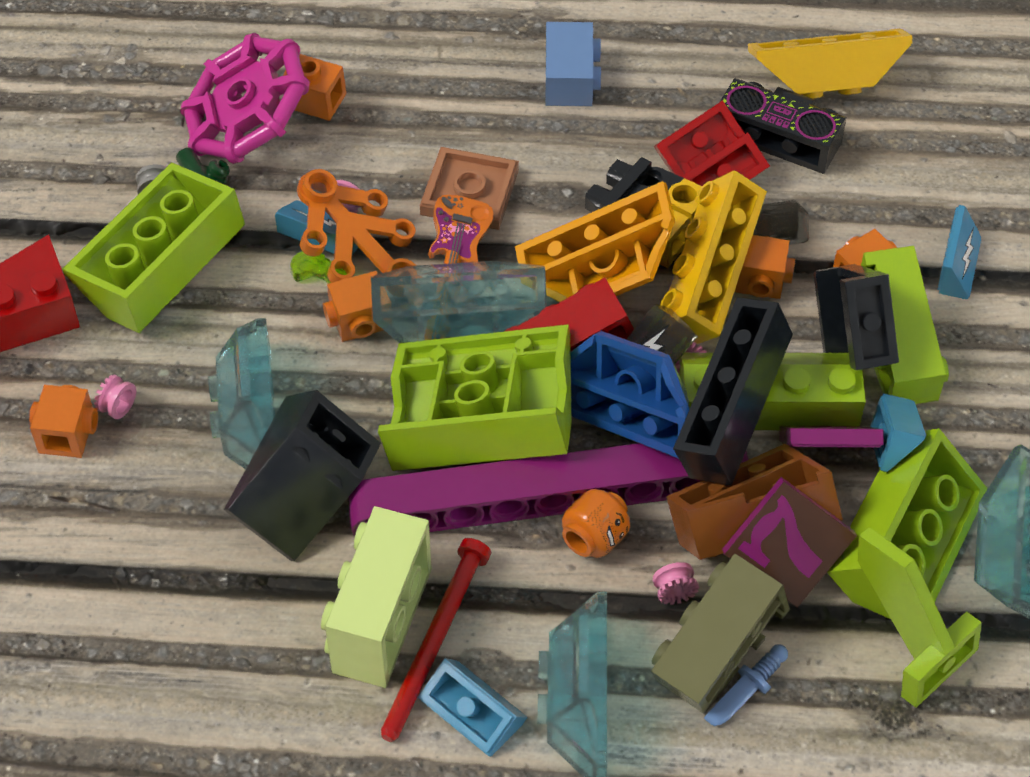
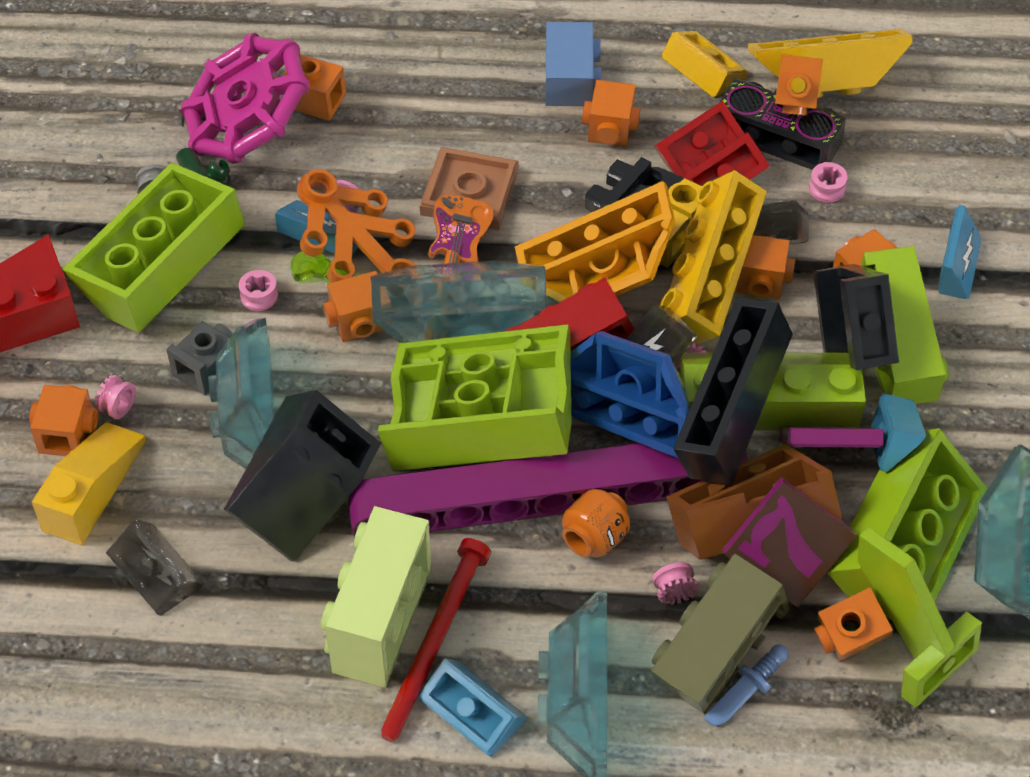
none -> yellow slope [32,422,147,546]
none -> clear smoke slope [106,519,204,616]
none -> dark grey brick [166,321,239,396]
none -> bright pink bush [238,270,278,311]
none -> orange brick [582,80,641,146]
none -> yellow slope [662,31,749,97]
none -> orange brick [775,54,823,115]
none -> bright pink bush [809,162,848,203]
none -> orange brick [814,587,893,662]

